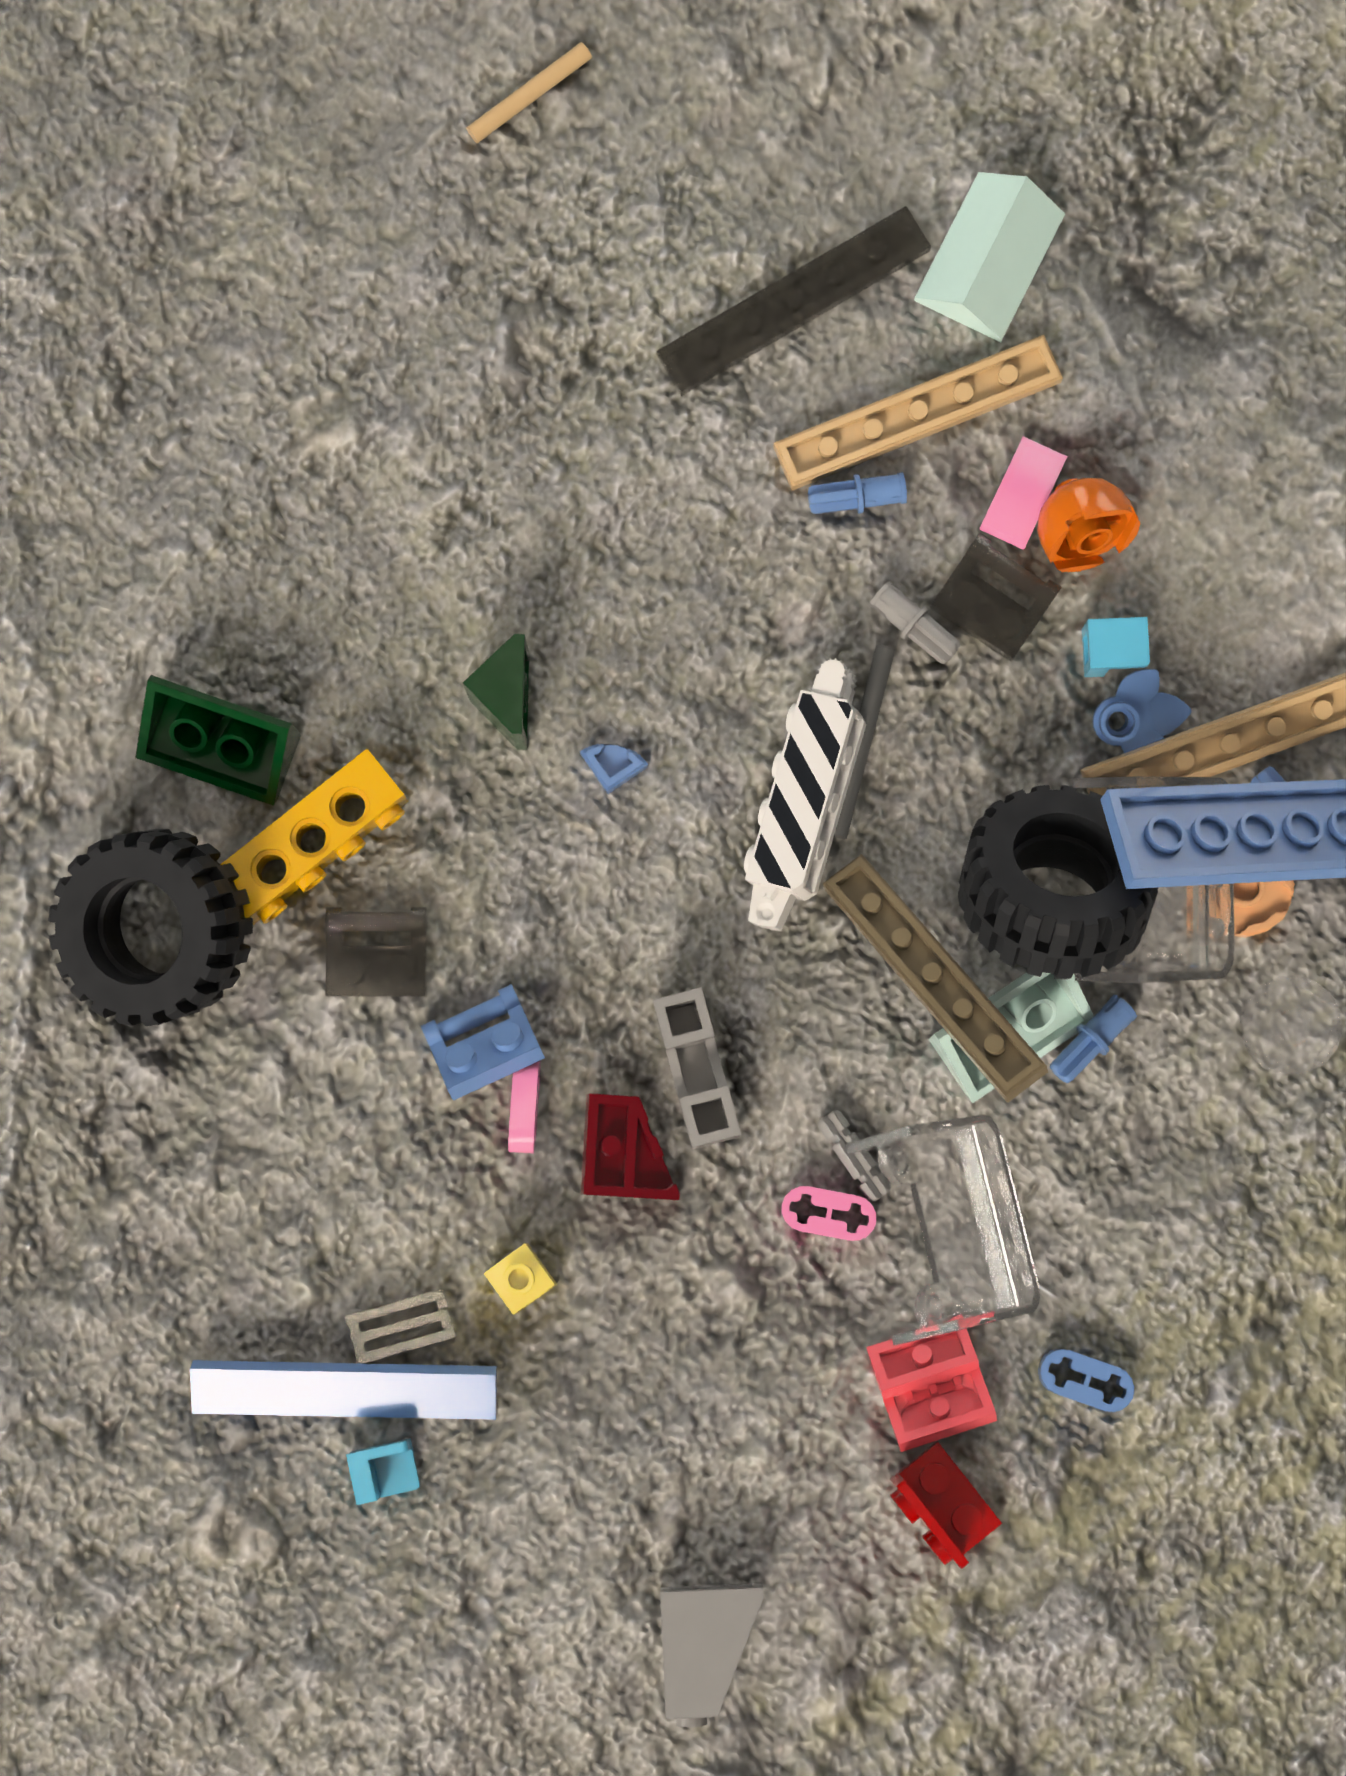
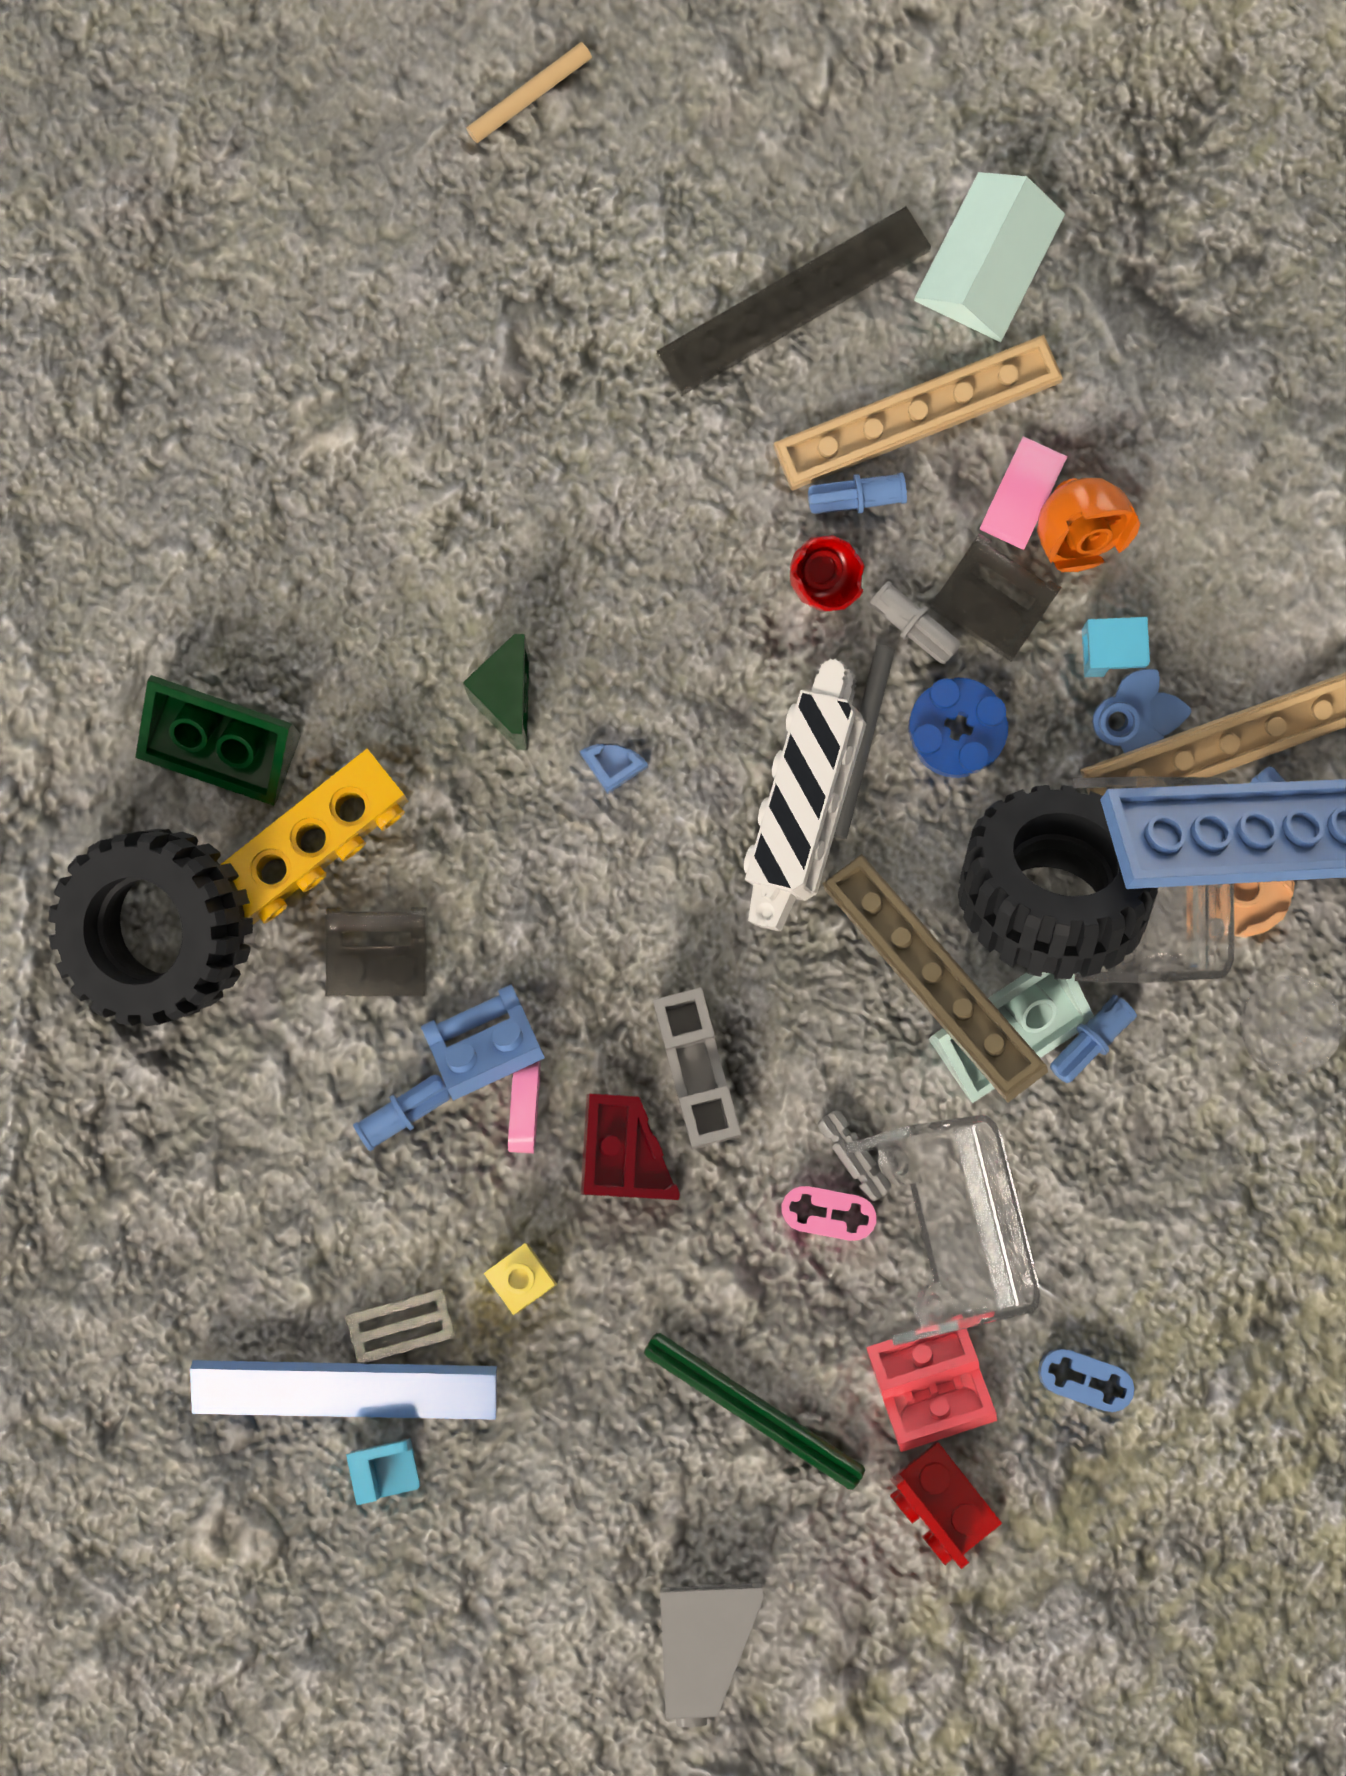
none -> medium blue axle [353,1075,451,1152]
none -> dark green axle [644,1333,865,1490]
none -> red hair [790,535,865,611]
none -> blue plate [908,677,1008,778]

